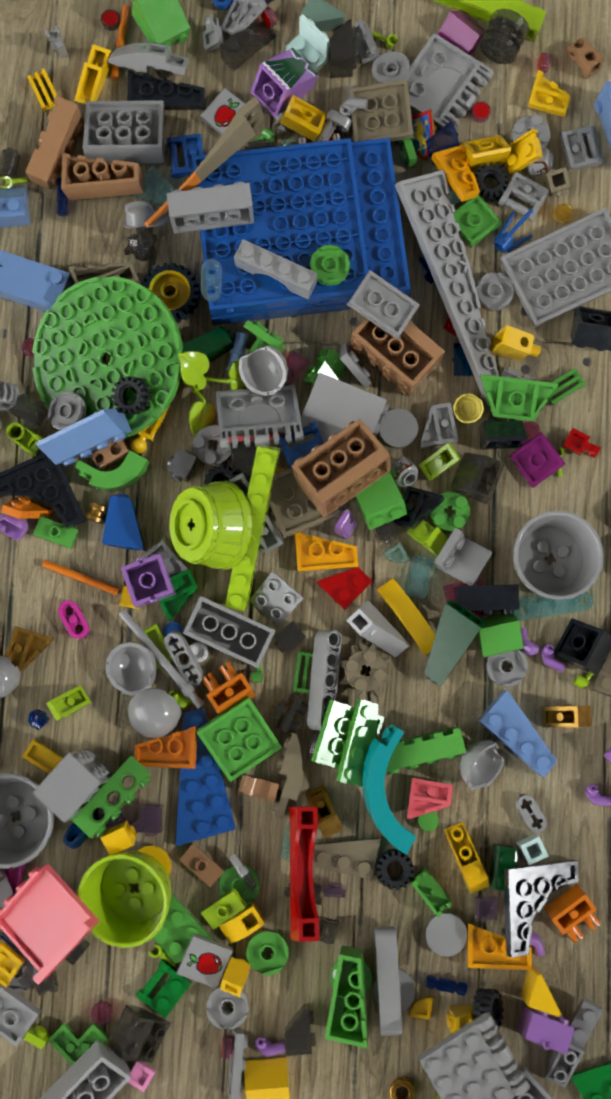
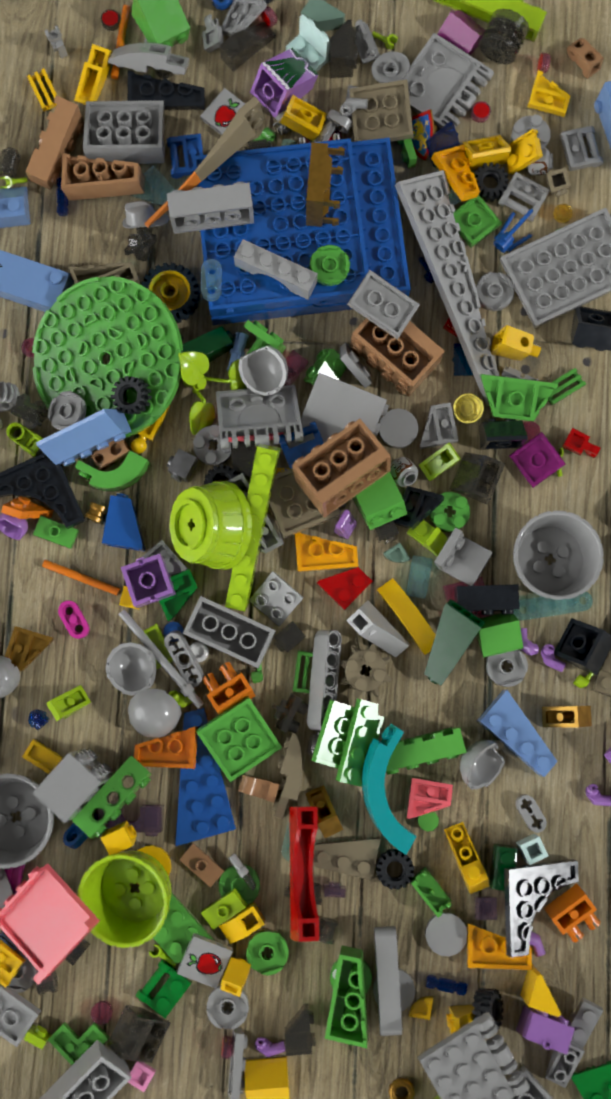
none -> pearl gold piece [306,142,345,227]

